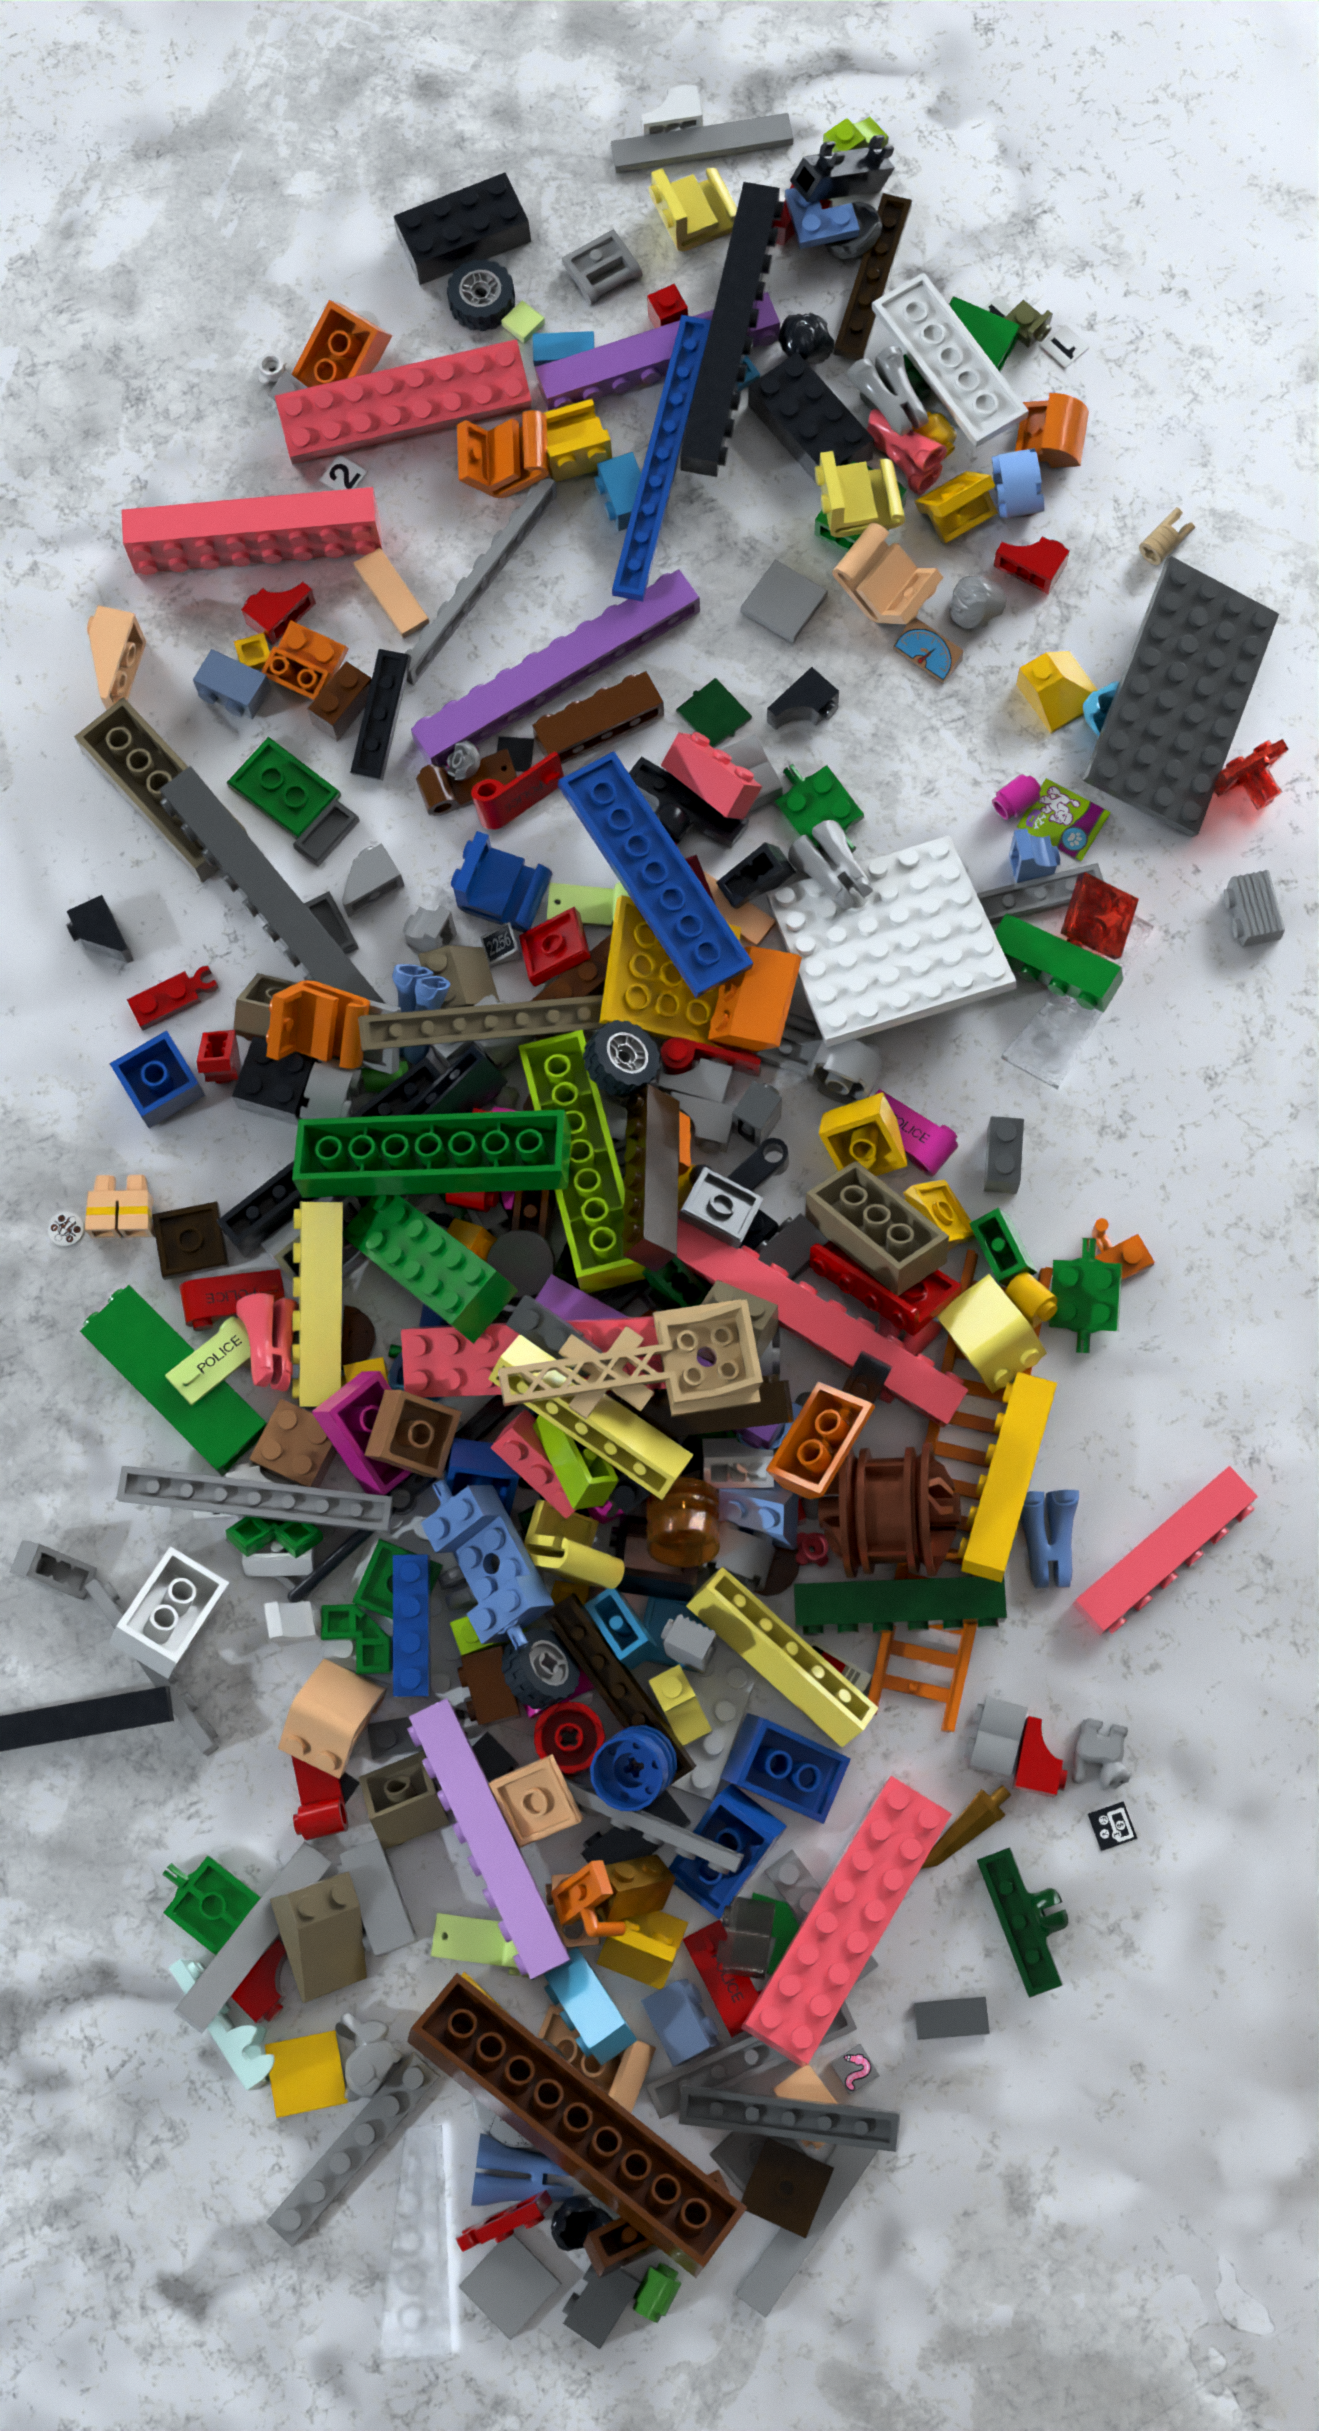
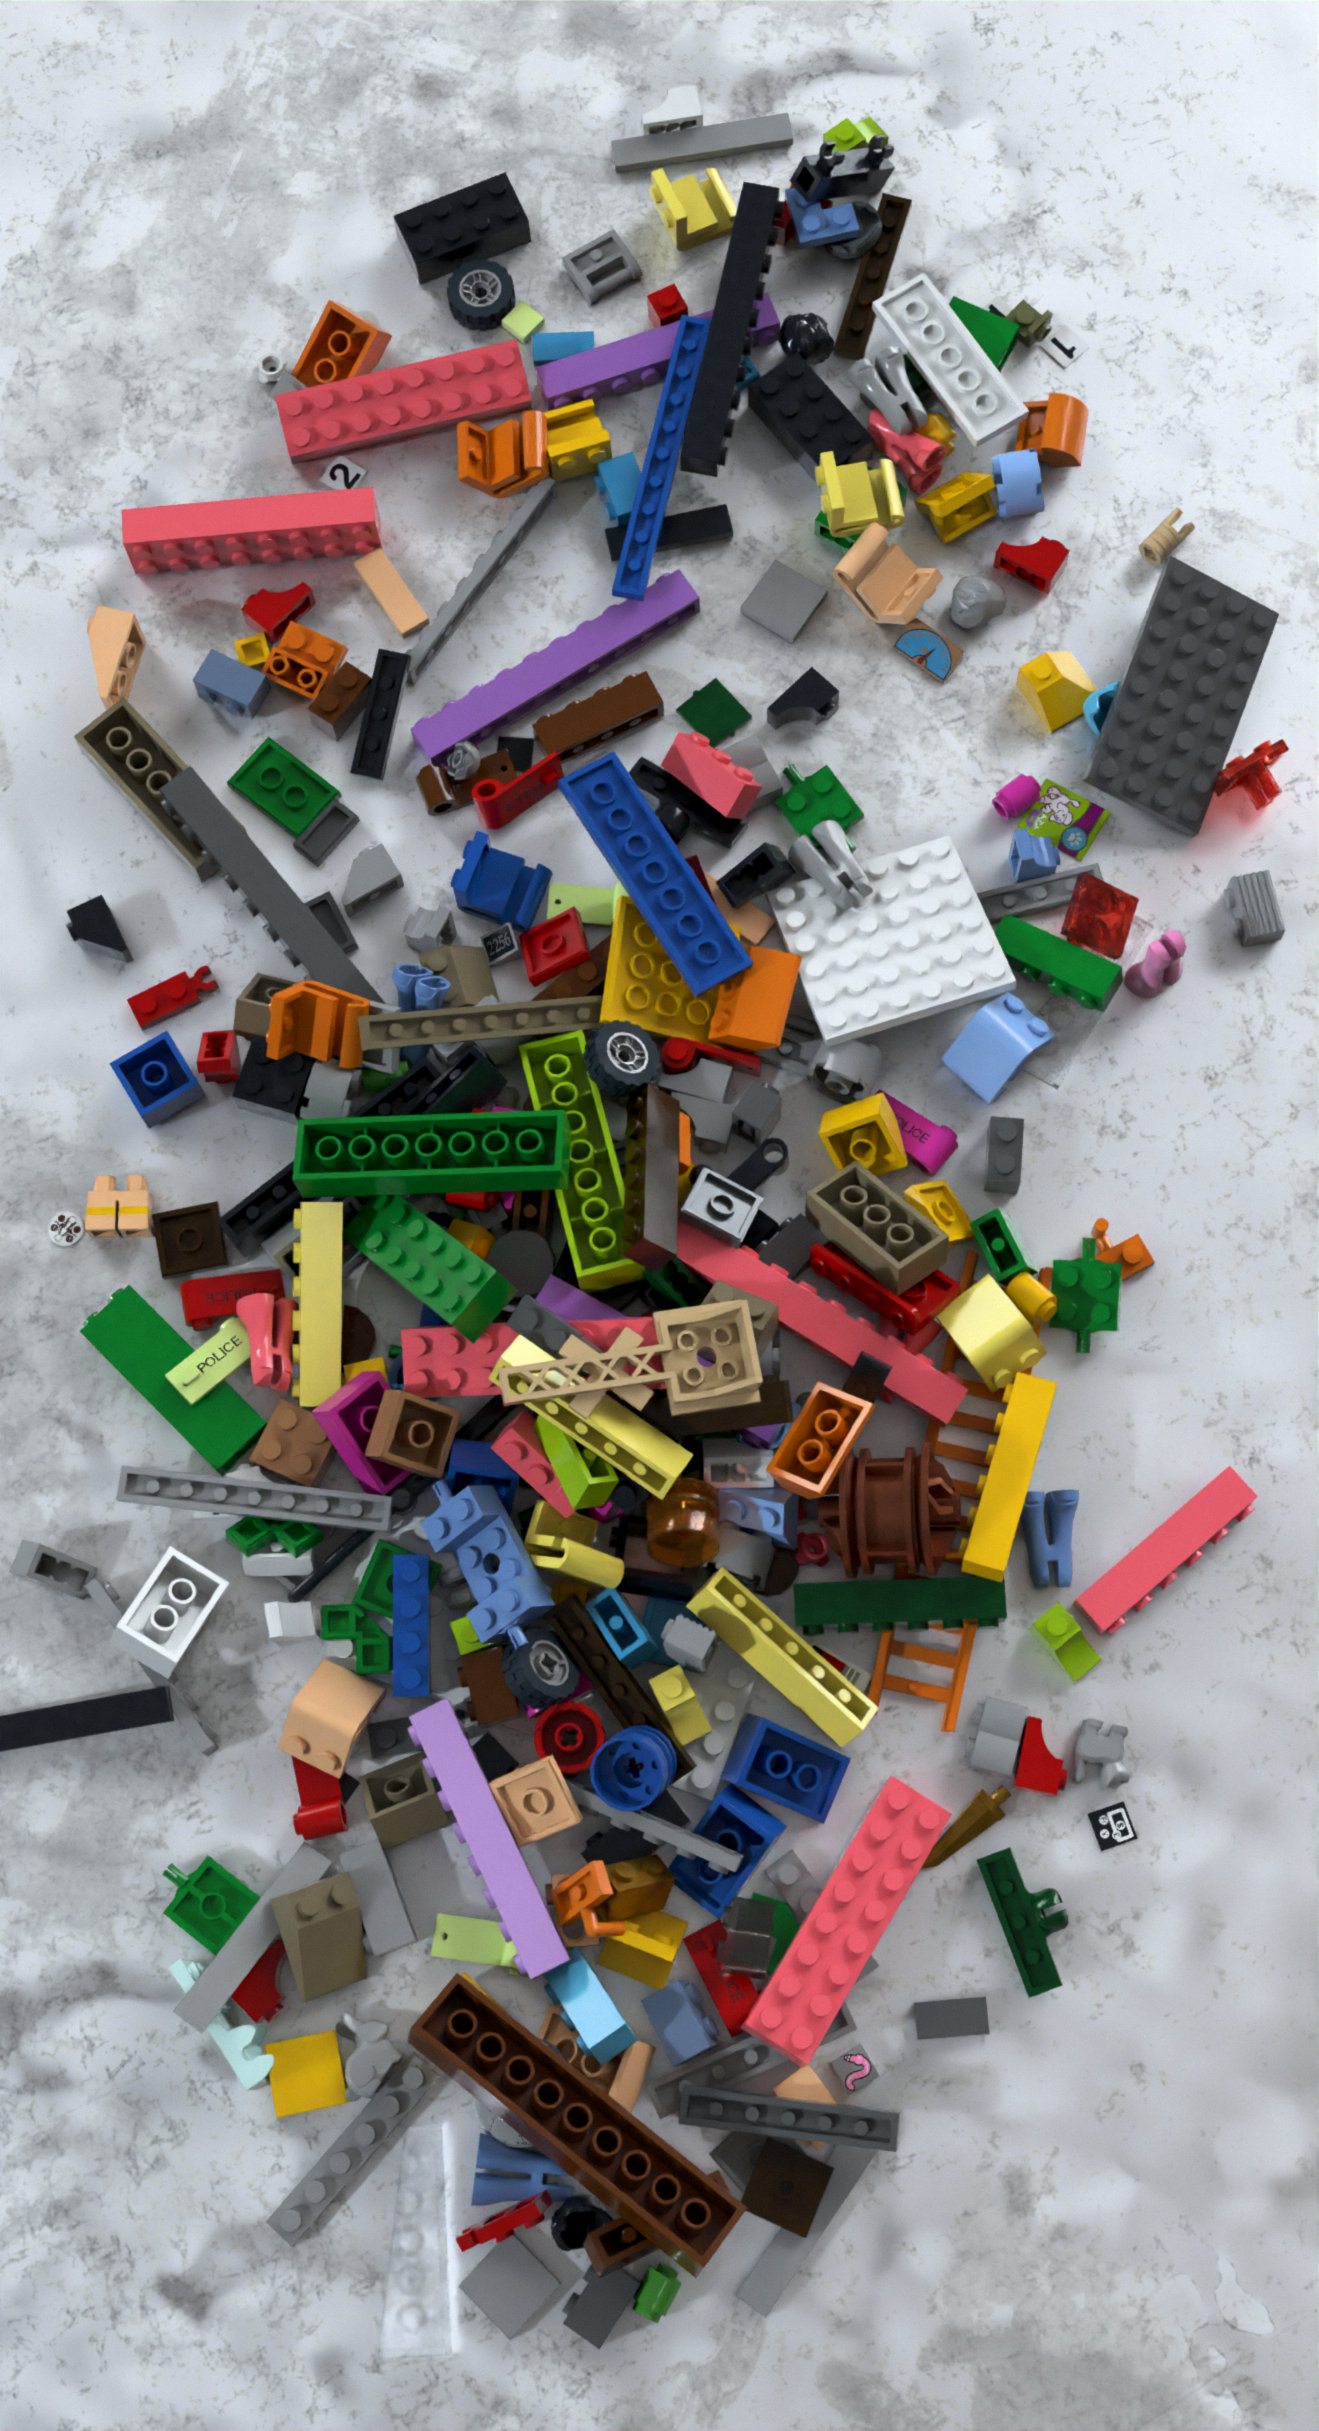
none -> black tile [605,504,733,562]
none -> light blue piece [941,992,1056,1105]
none -> lime arch [1028,1602,1102,1683]
none -> bright pink piece [1124,930,1187,998]

